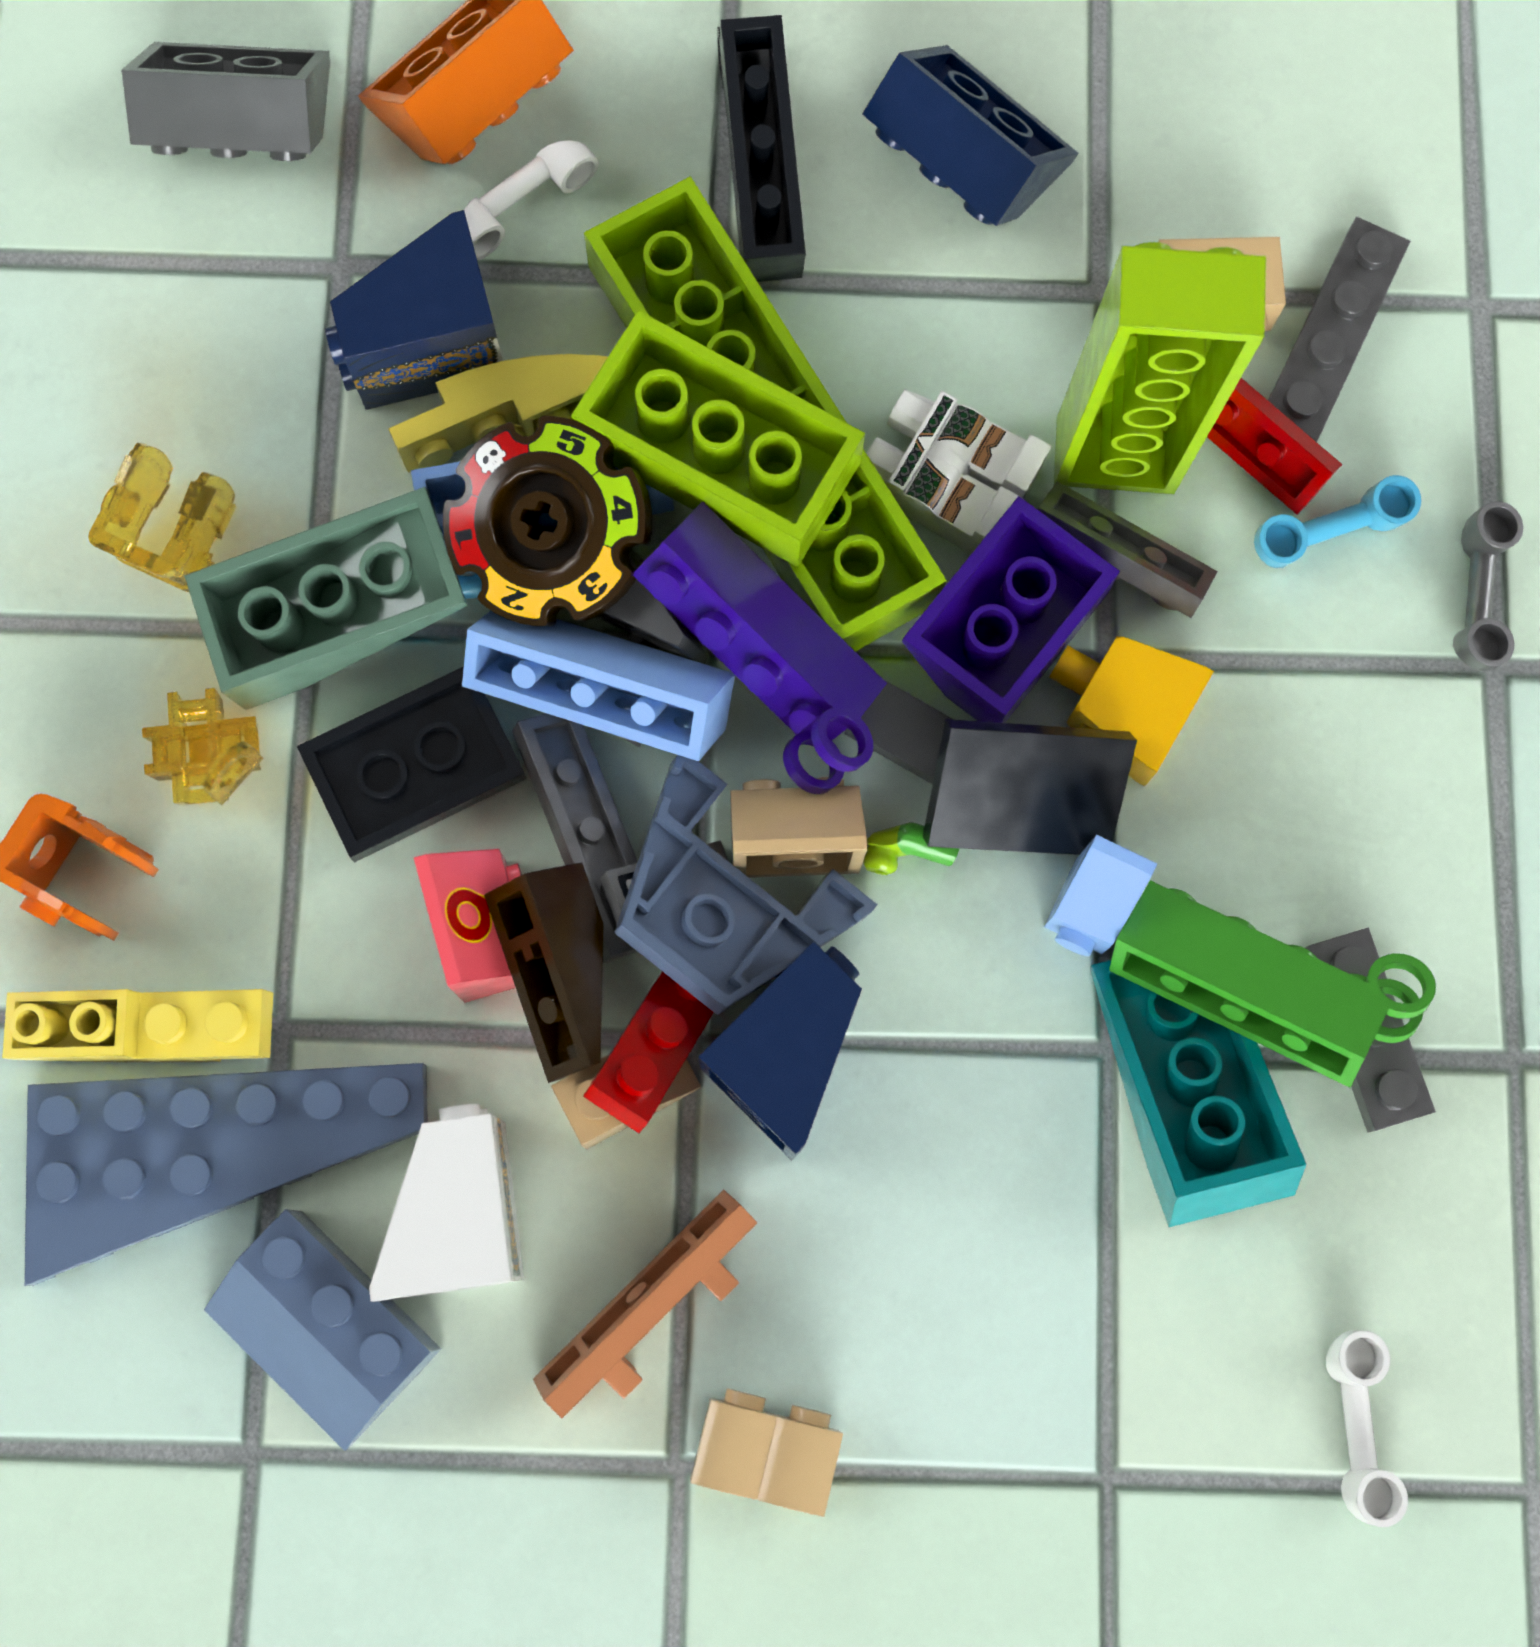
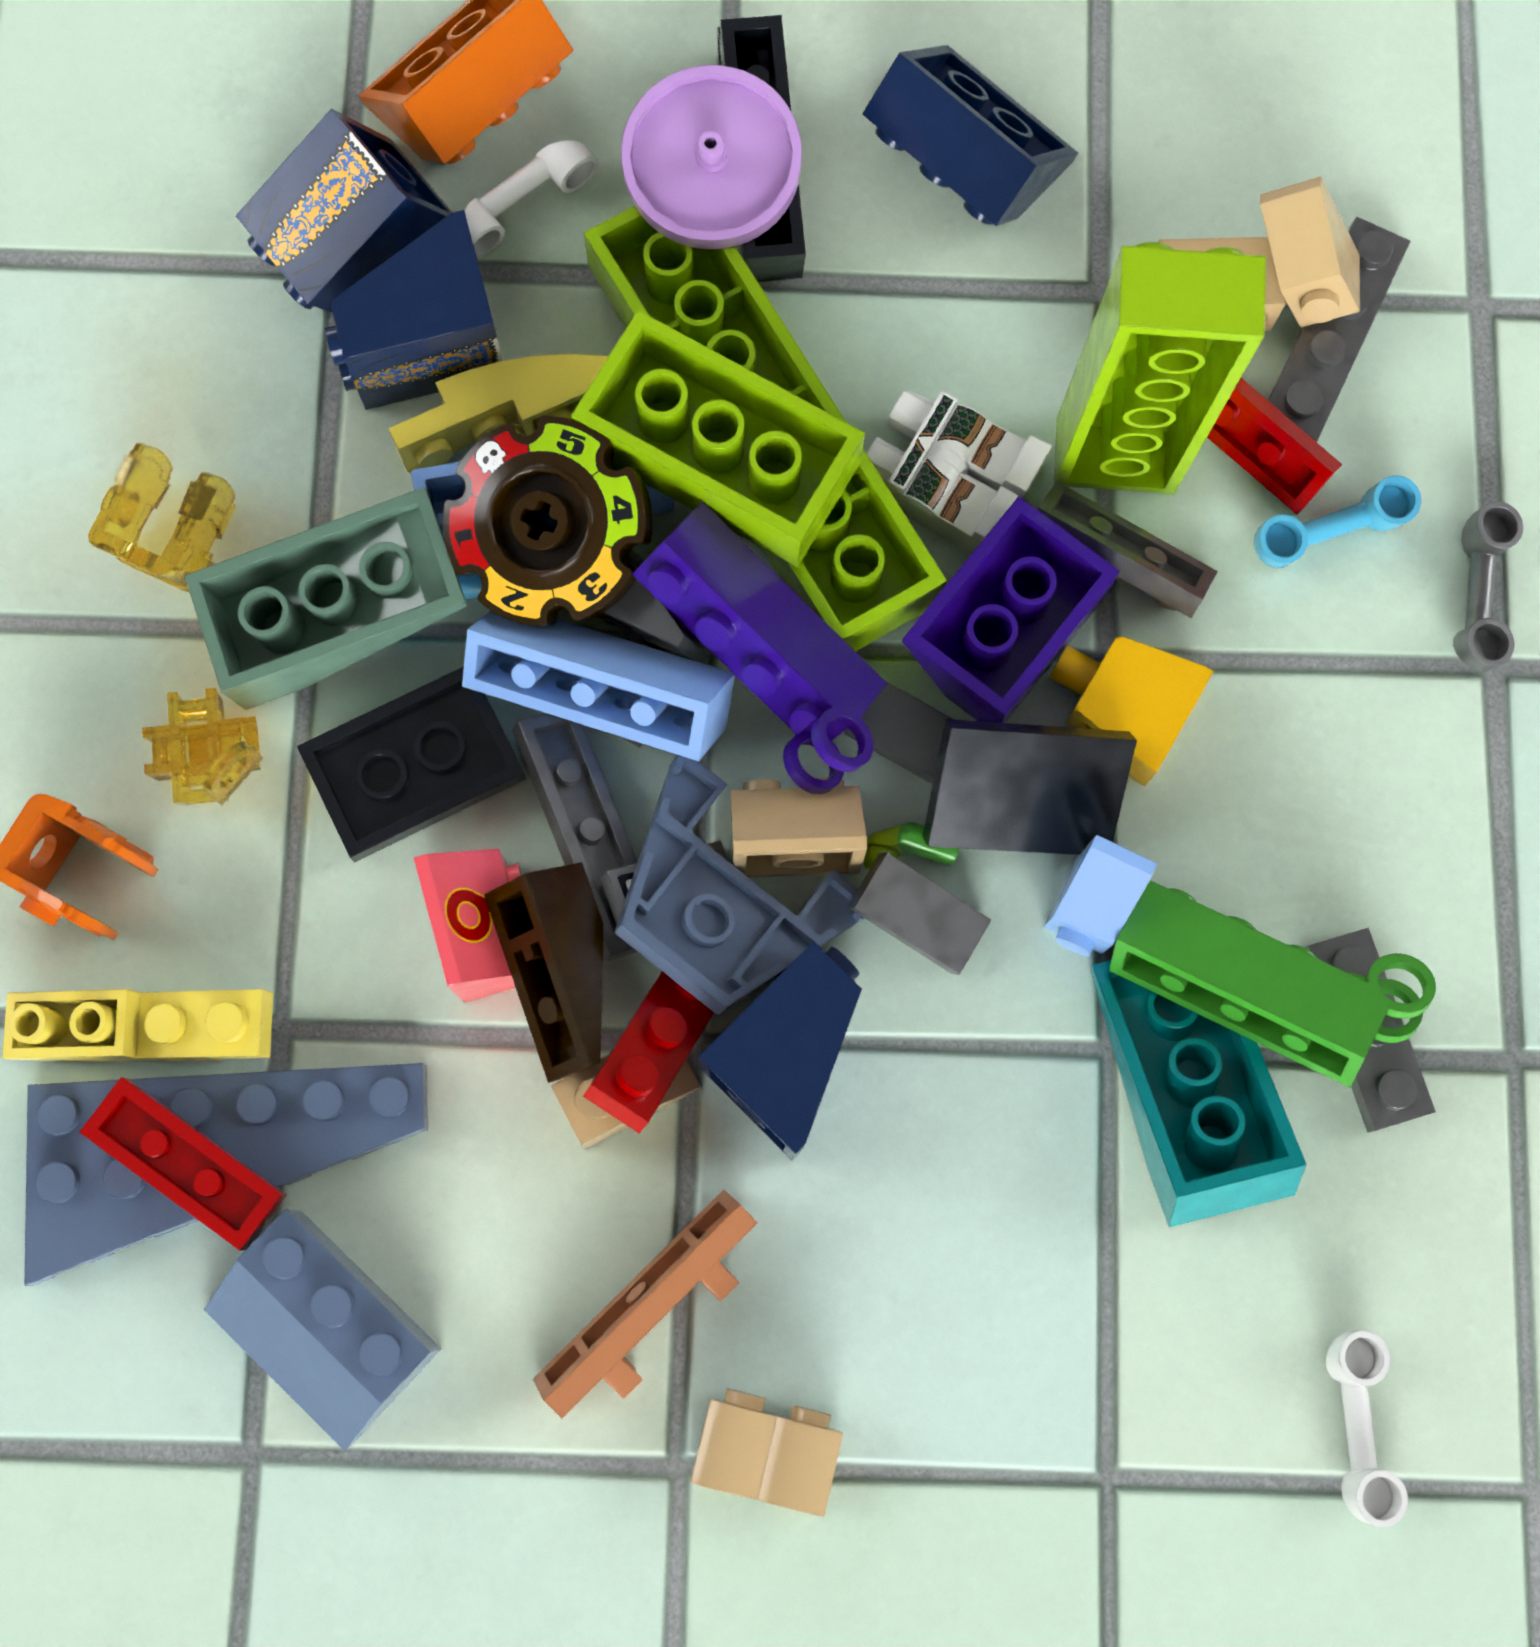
dark grey slope [121,42,330,161] -> none
white slope [369,1104,524,1302] -> none
none -> red plate [79,1077,287,1251]
none -> dark blue slope [236,108,453,313]
none -> lavender piece [621,65,802,249]
none -> flat silver tile [848,852,991,975]
none -> tan slope [1260,176,1360,328]

